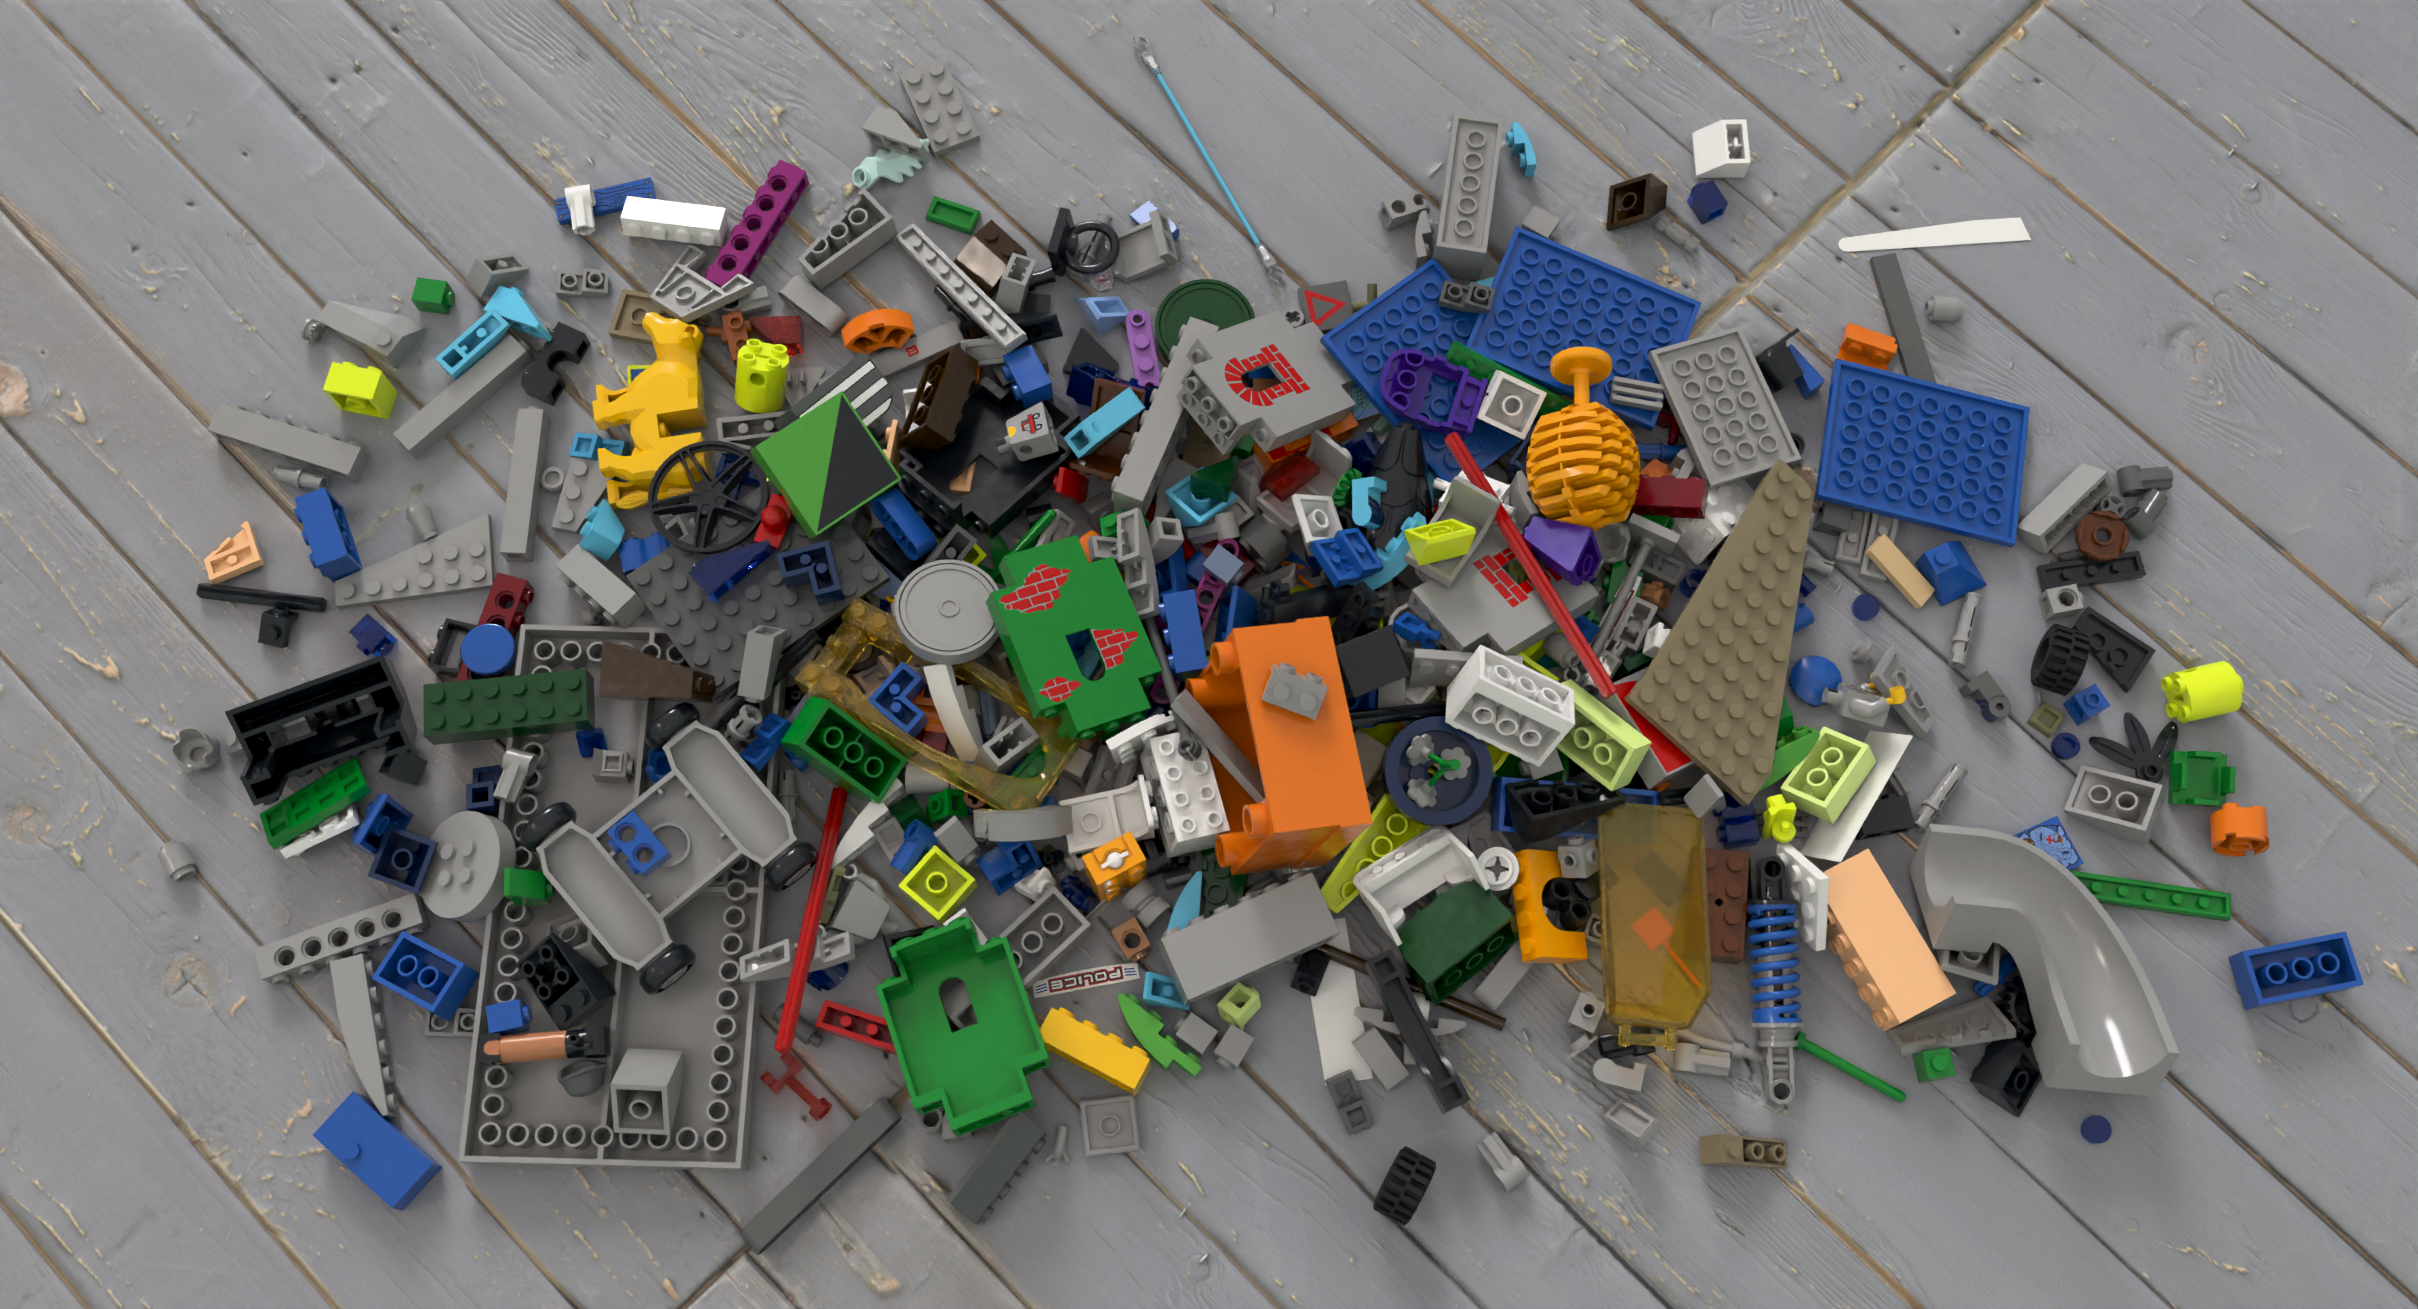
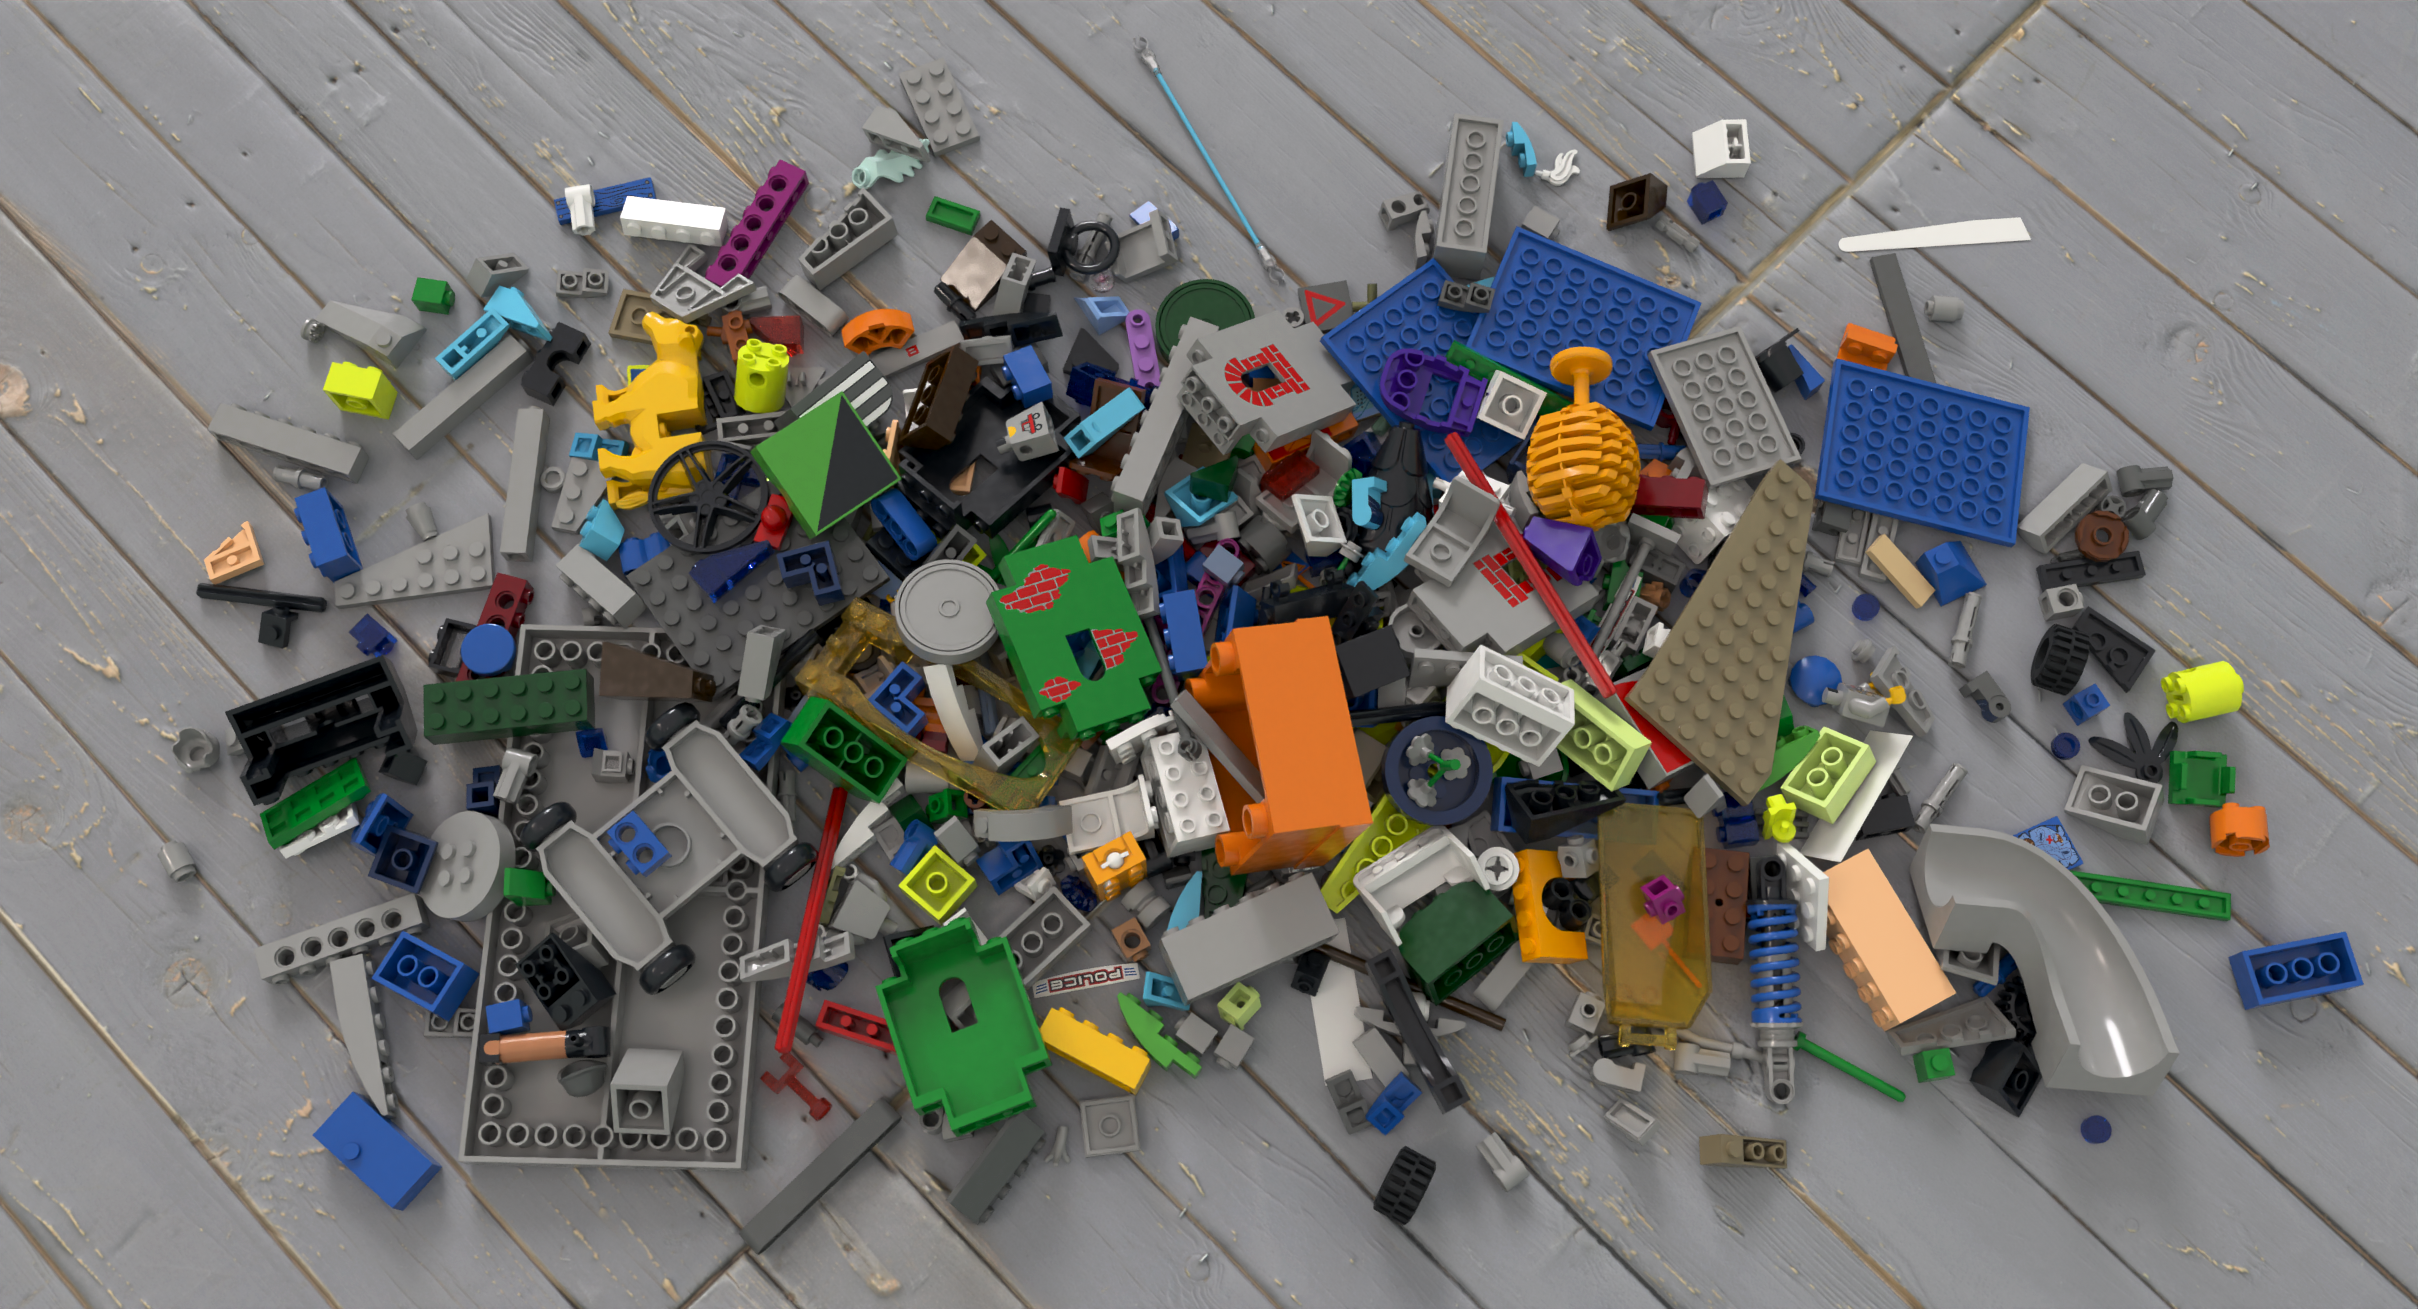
light grey tile [894,223,1028,354] -> none
light grey bracket [1261,662,1328,720] -> none
blue slope [1309,528,1384,587] -> none
blue plate [1392,612,1442,650] -> none
neon yellow slope [1404,518,1476,566] -> none
light grey tile [1610,376,1664,412] -> none
olive tile [2026,701,2066,738] -> none
none -> black slope [695,370,746,435]
none -> blue slope [1365,1071,1422,1136]
none -> white piece [1535,150,1580,186]
none -> magenta brick [1640,874,1686,925]

